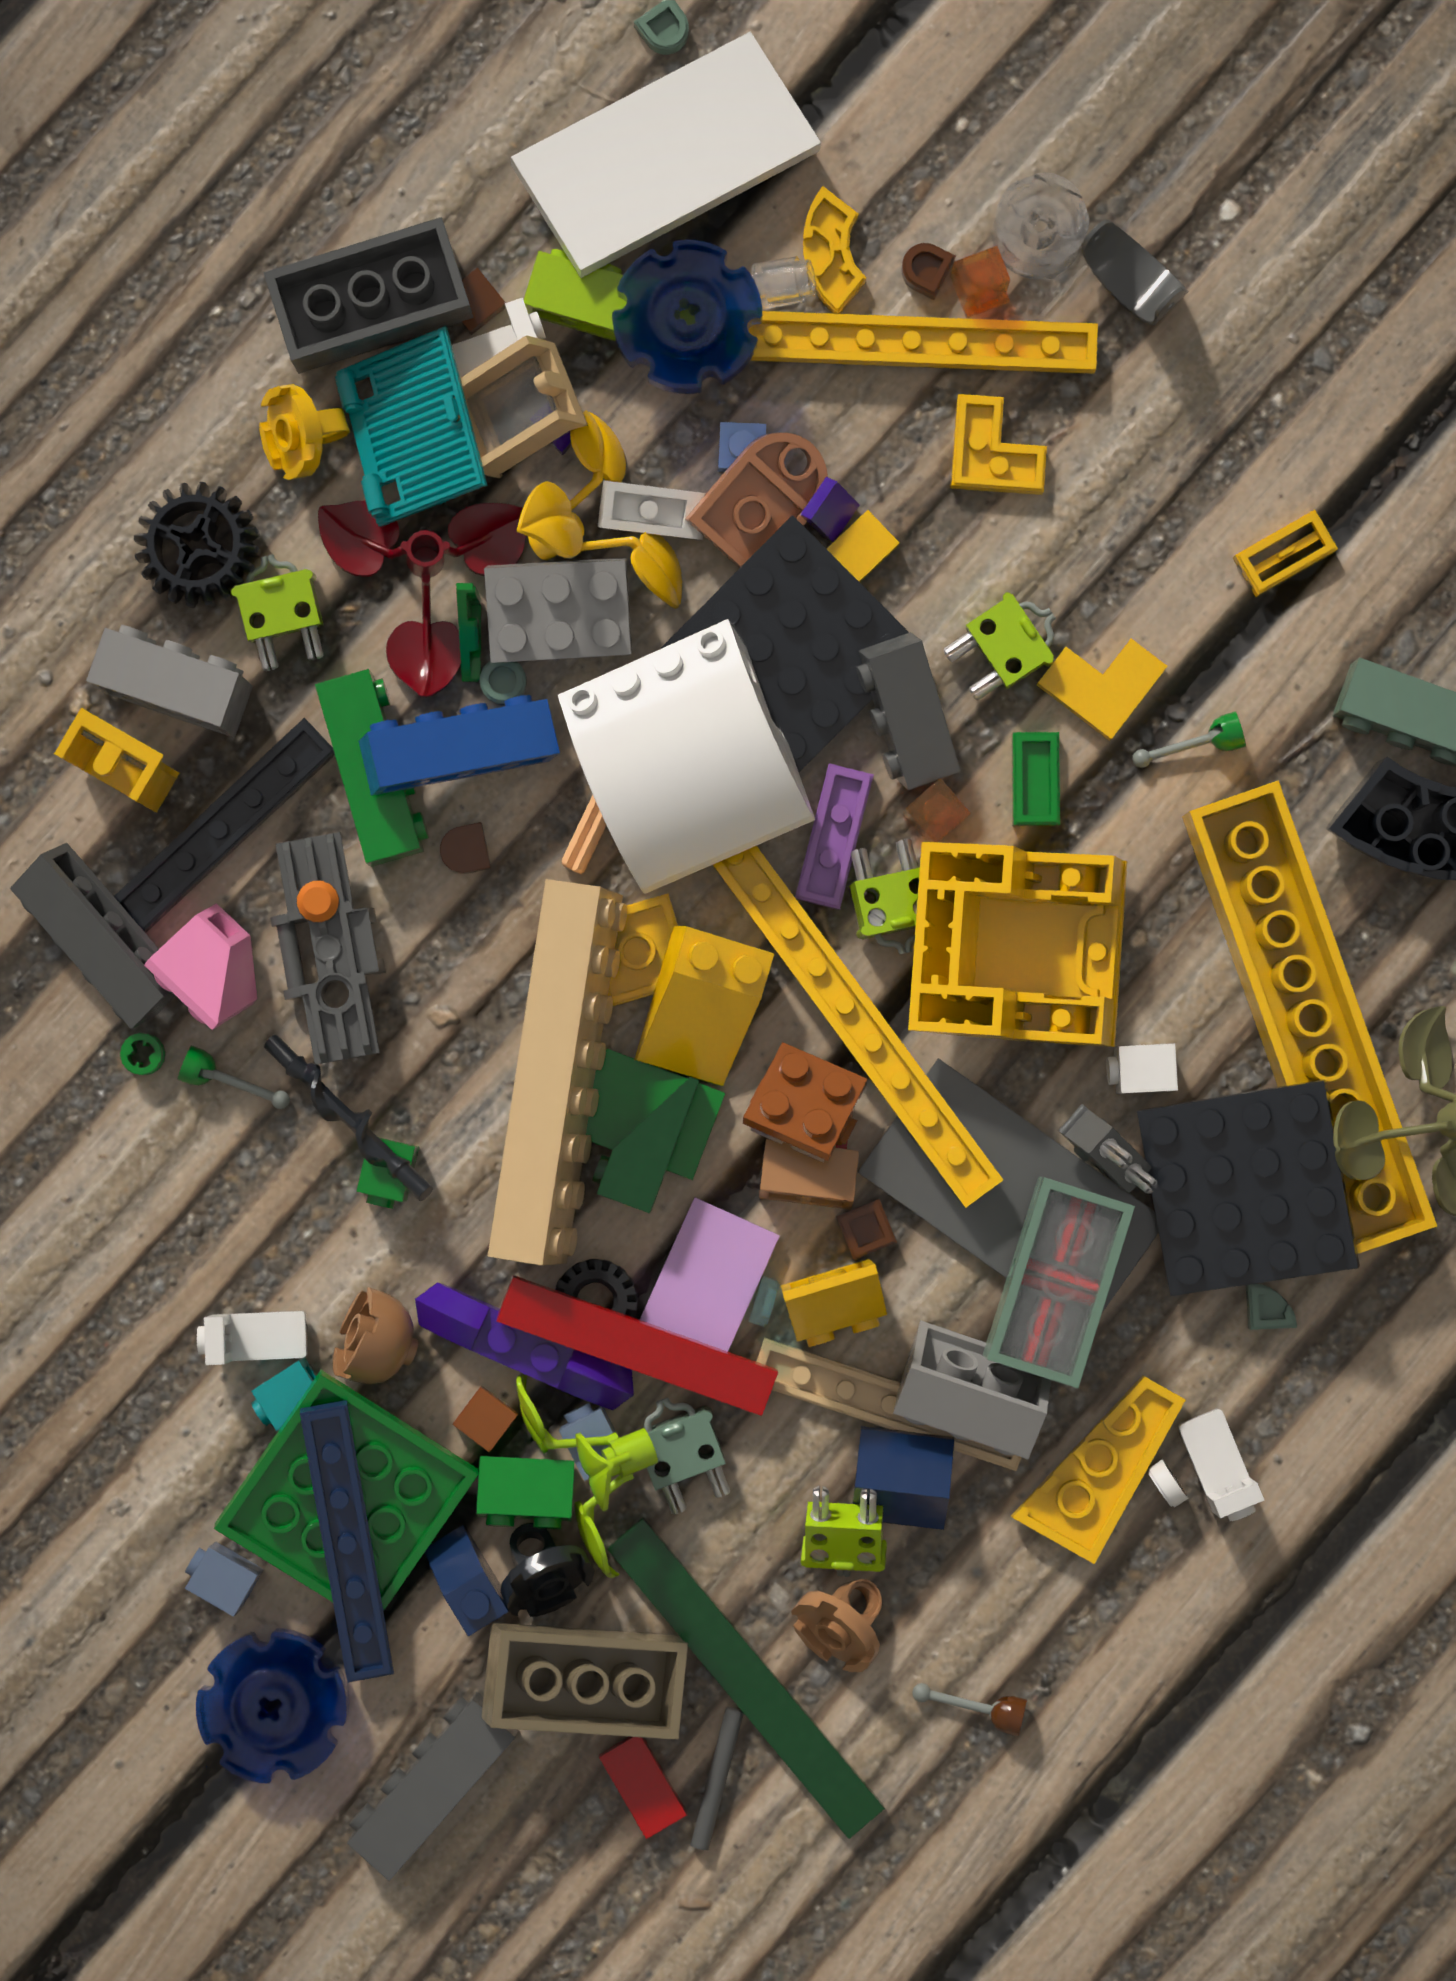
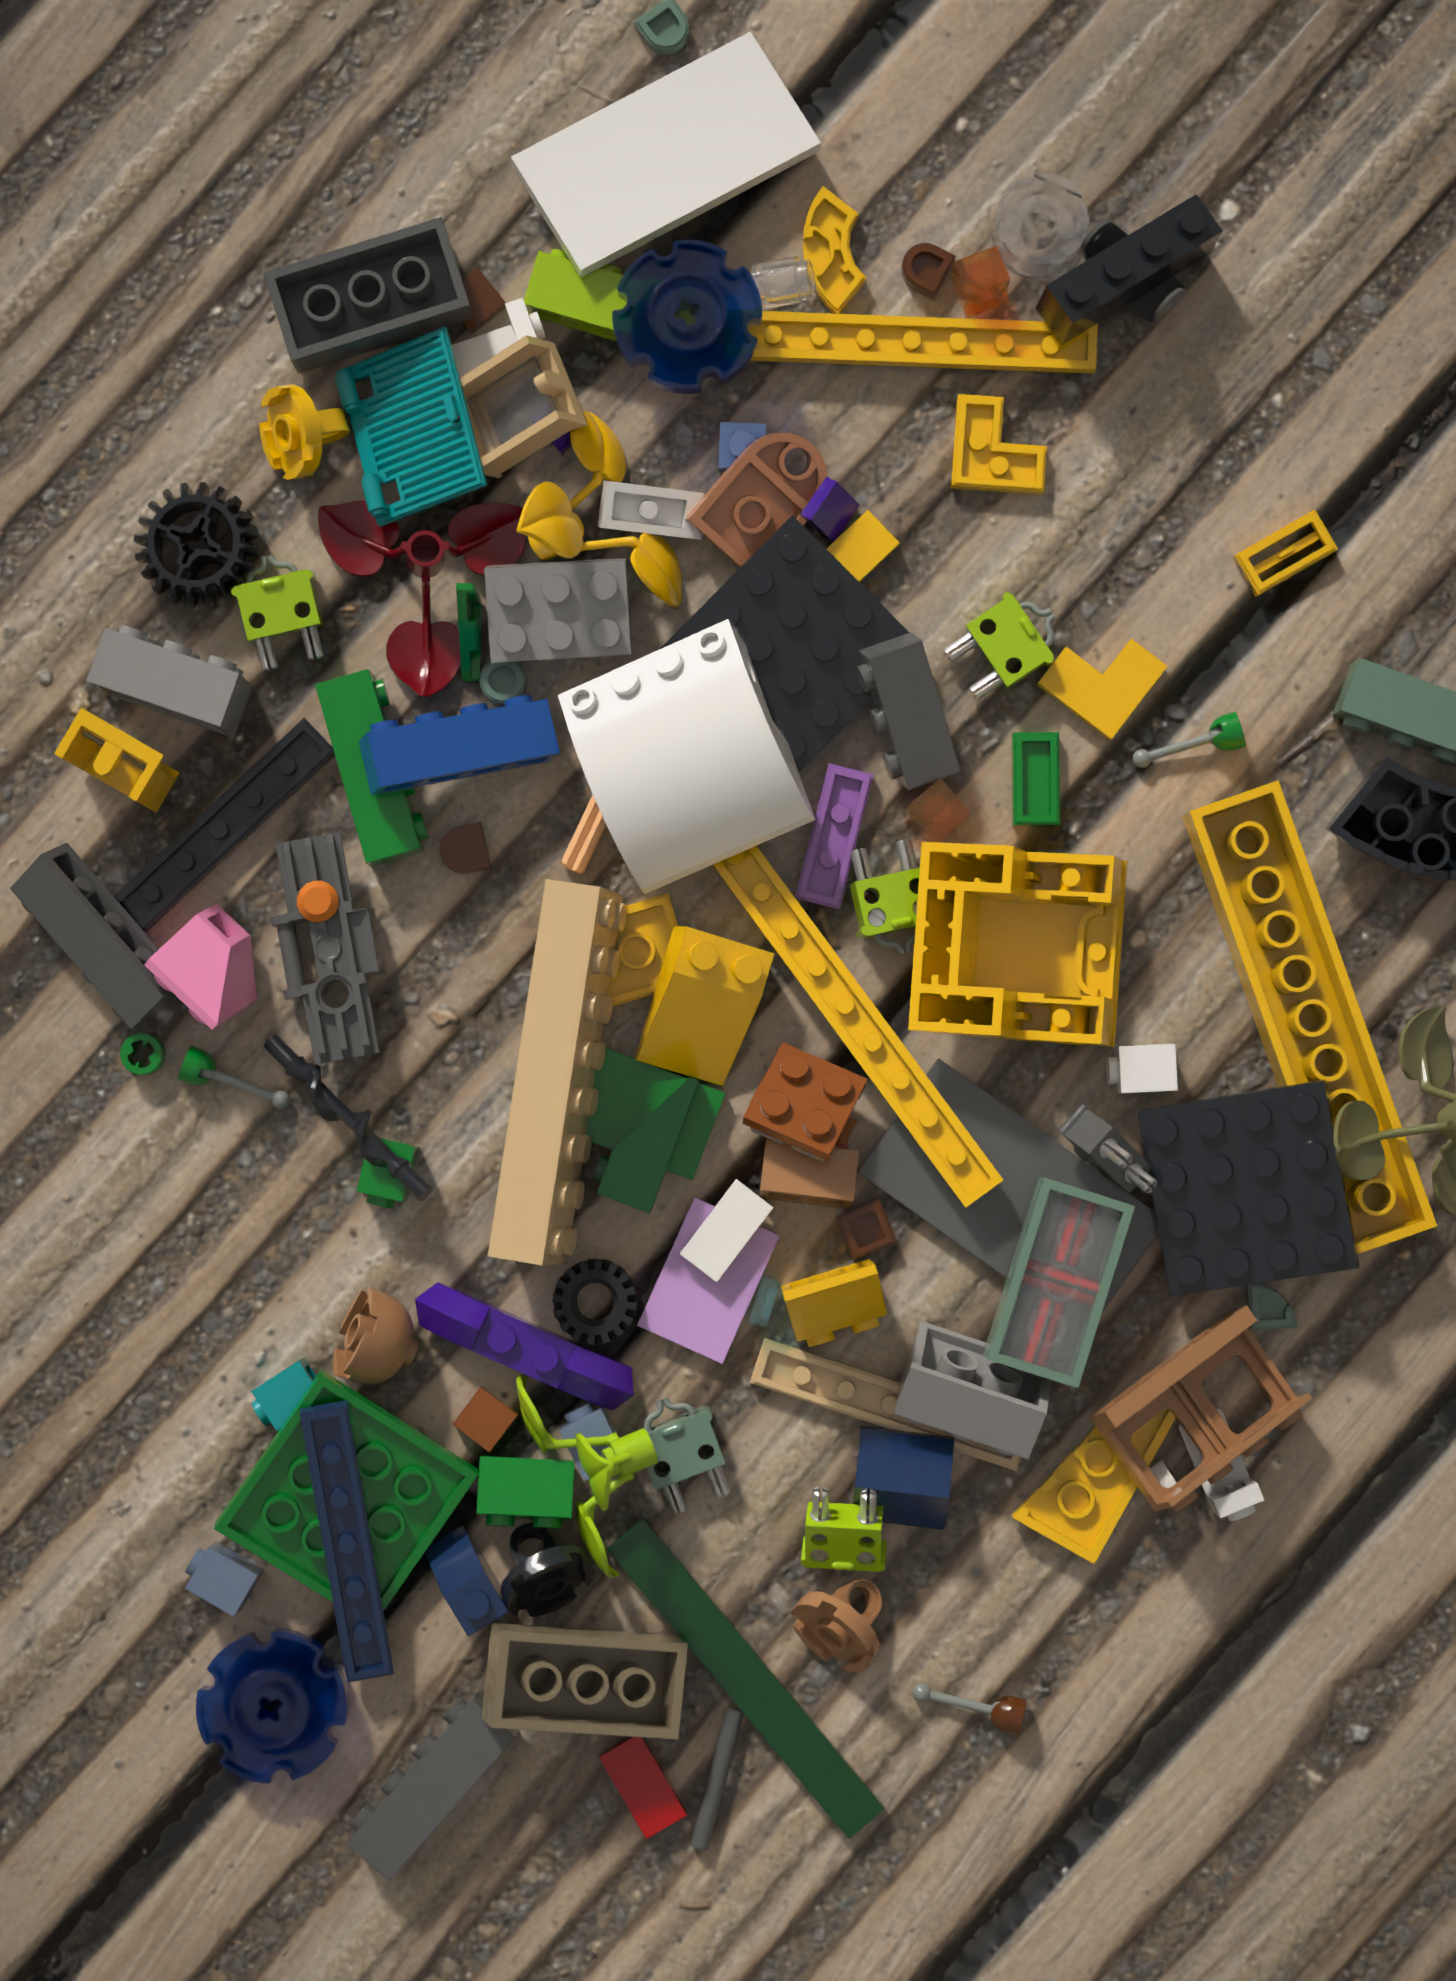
white bracket [197,1311,308,1365] -> none
red tile [496,1275,779,1416] -> none
none -> white tile [680,1179,774,1282]
none -> black brick [1036,194,1223,345]
none -> medium nougat window [1089,1305,1313,1512]

